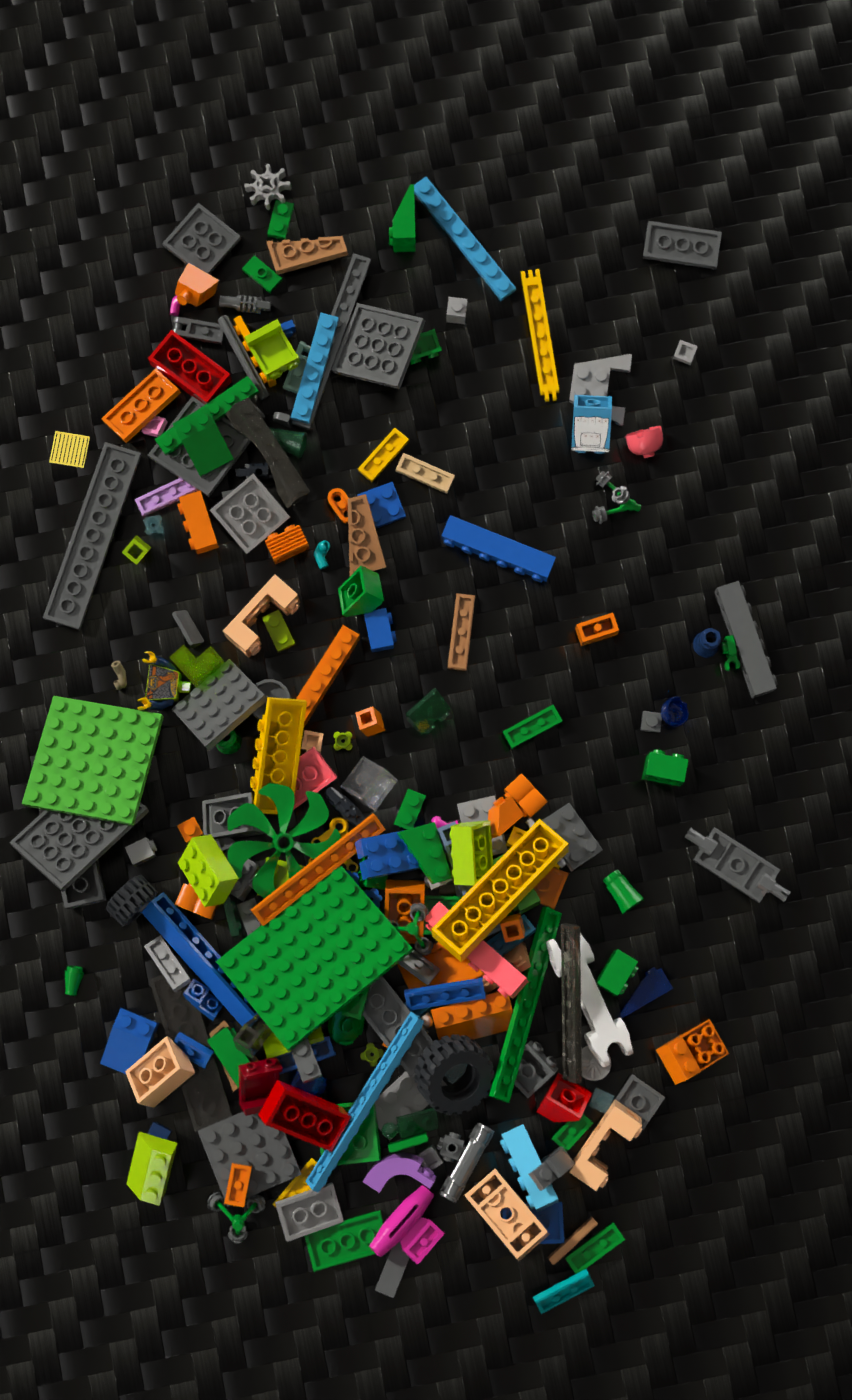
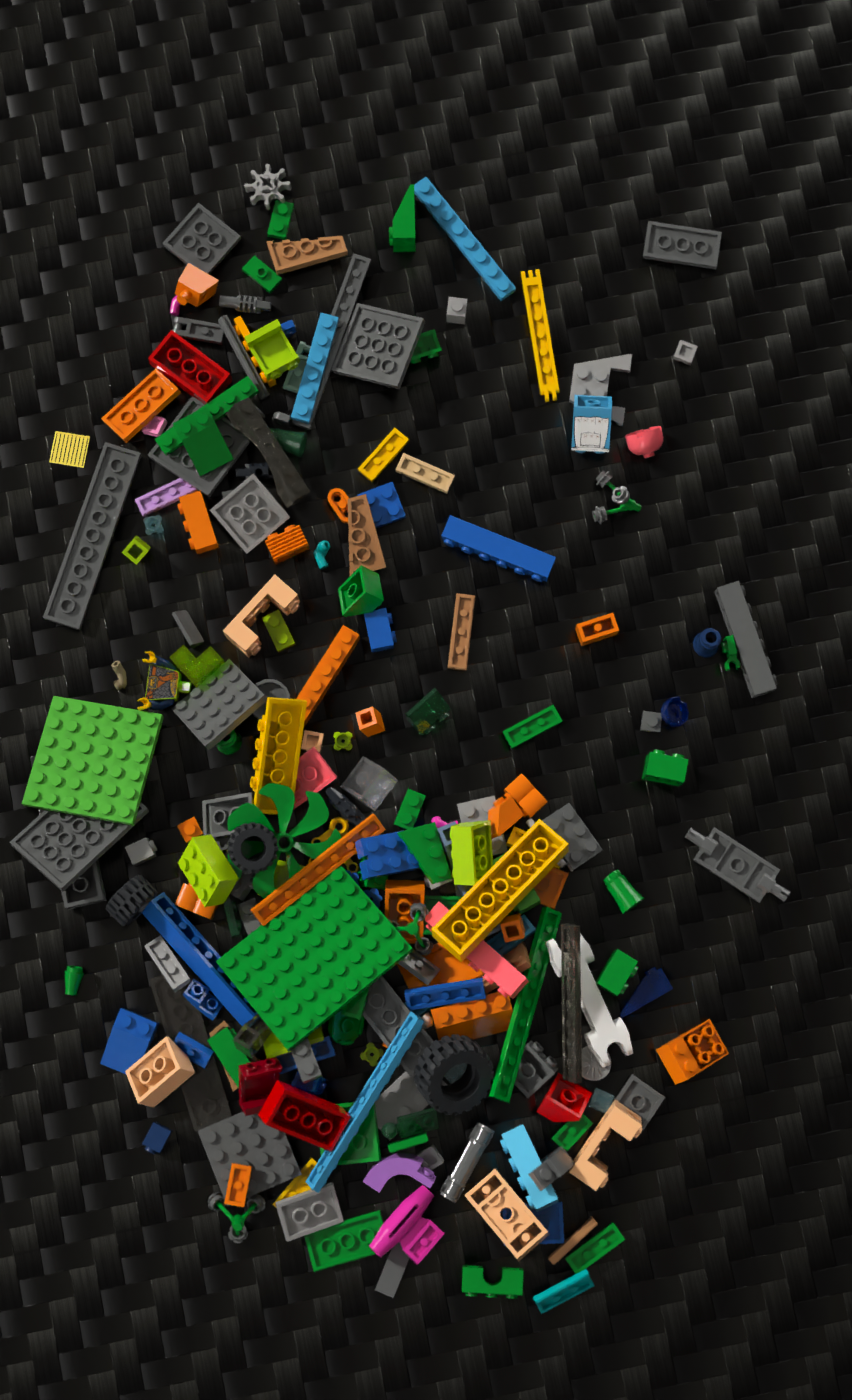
lime slope [127,1132,178,1206] -> none
dark grey brick [437,1132,466,1163] -> none
none -> black tyre [227,822,278,873]
none -> green arch [462,1265,523,1299]

